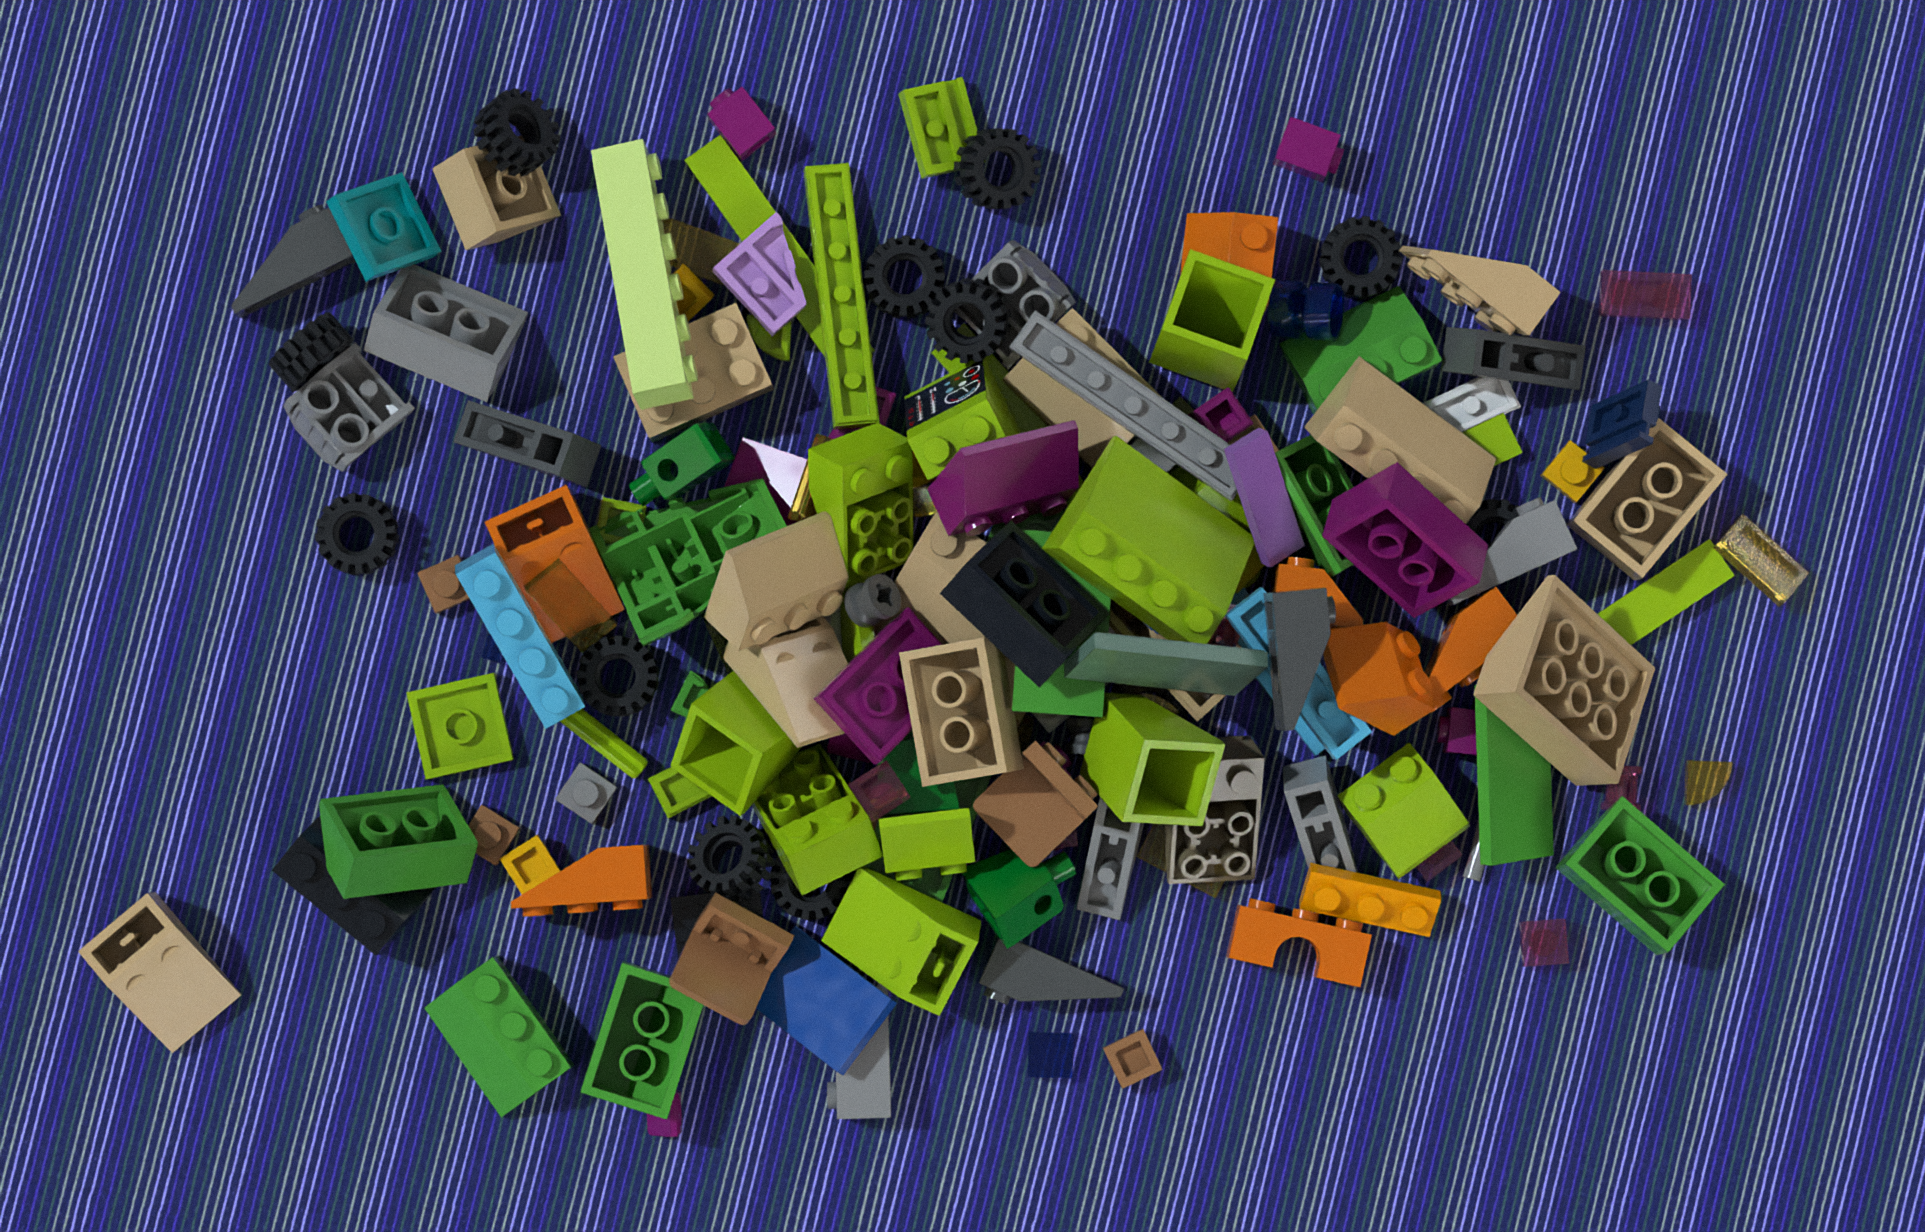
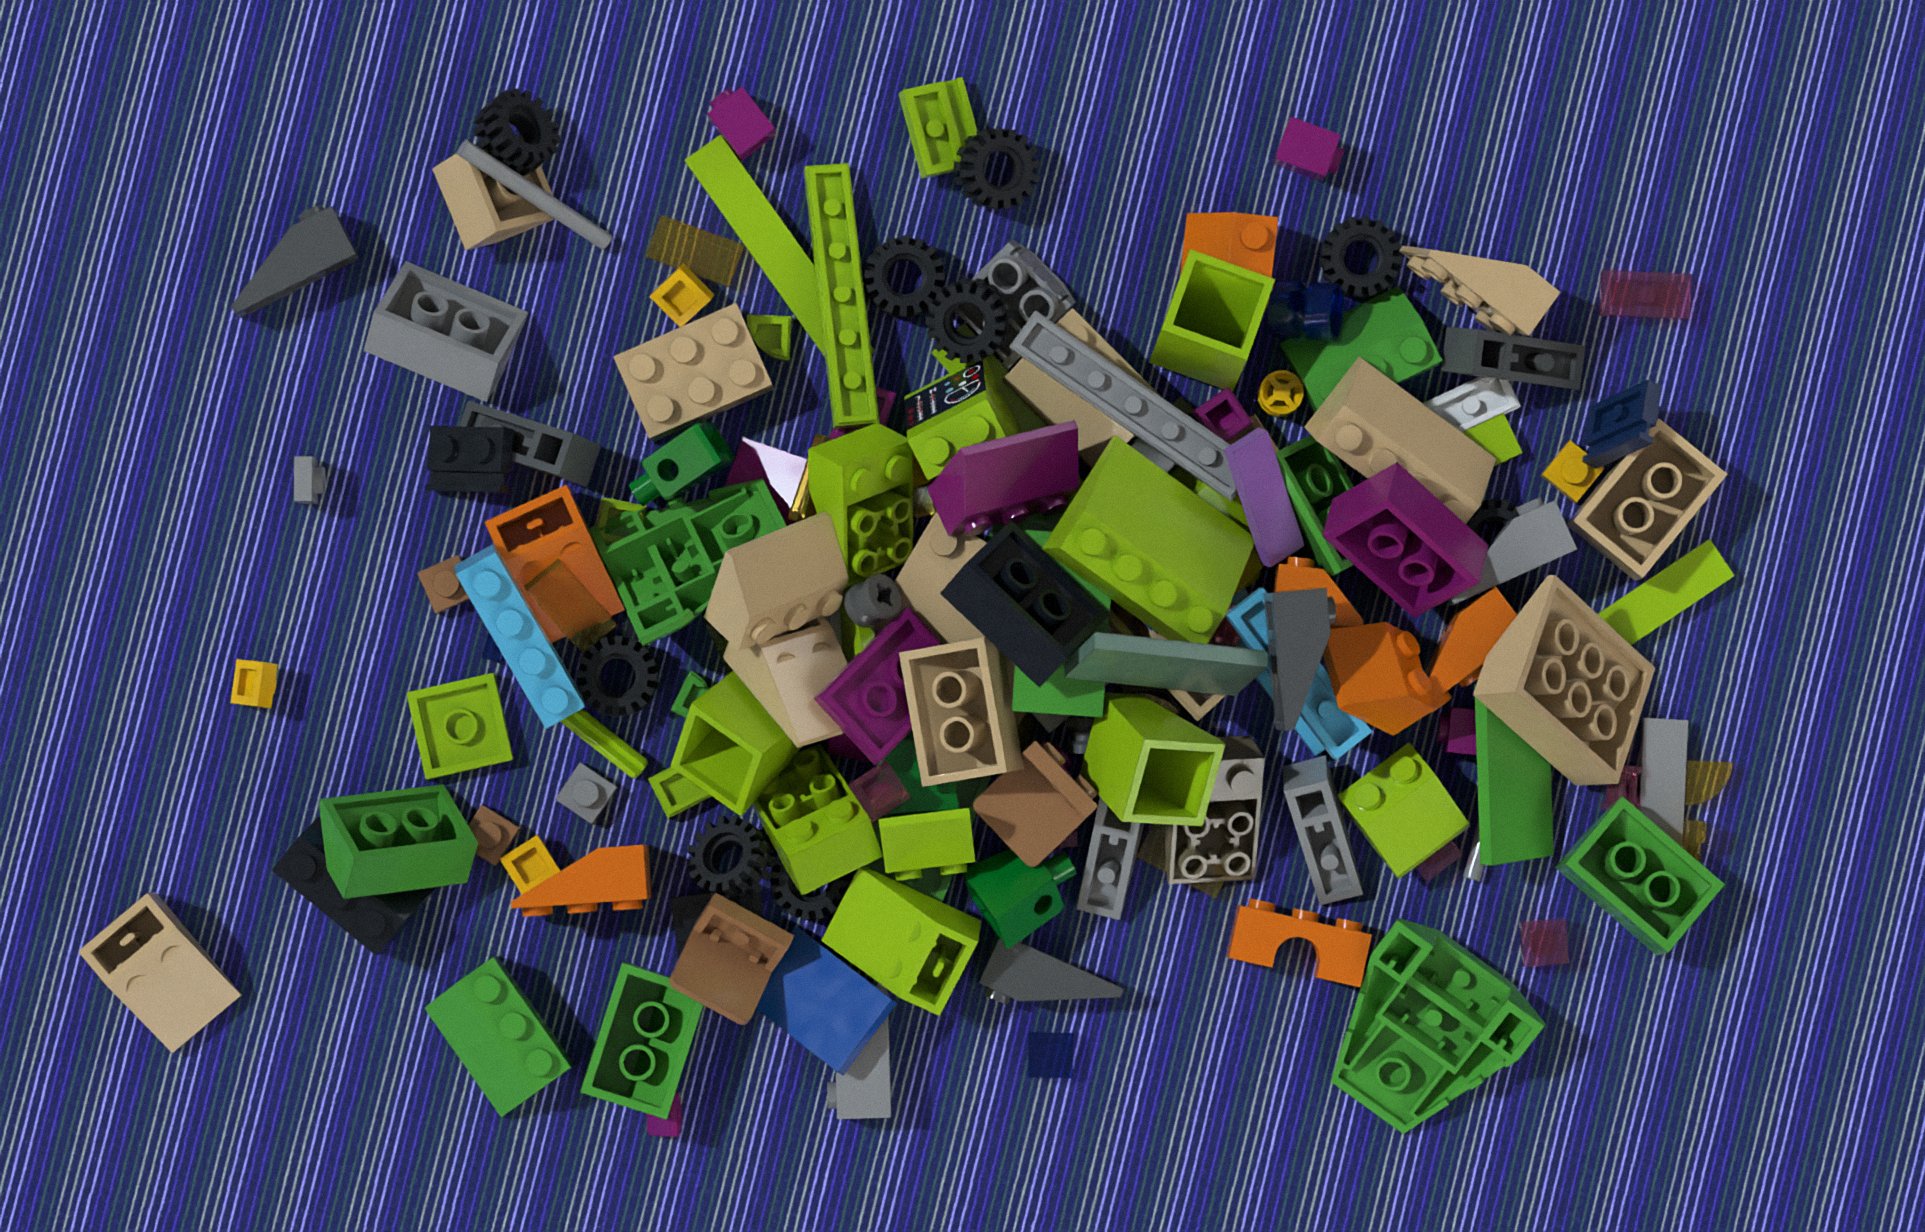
black tyre [269,312,354,392] -> none
light grey slope [283,342,415,472] -> none
black tyre [315,493,399,575] -> none
teal plate [326,172,441,282] -> none
yellowish green brick [591,139,698,410] -> none
lavender wing [712,212,806,337] -> none
medium nougat plate [1102,1028,1163,1089] -> none
light orange plate [1299,862,1442,937] -> none
clear yellow tile [1713,514,1809,607] -> none
none -> yellow plate [230,659,278,708]
none -> light grey plate [294,456,326,504]
none -> black plate [426,426,514,494]
none -> light grey bar [457,139,612,250]
none -> yellow wheel [1257,370,1304,417]
none -> bright green wedge [1330,918,1545,1134]
none -> light grey tile [1637,718,1688,847]
none -> clear yellow tile [1682,820,1707,862]

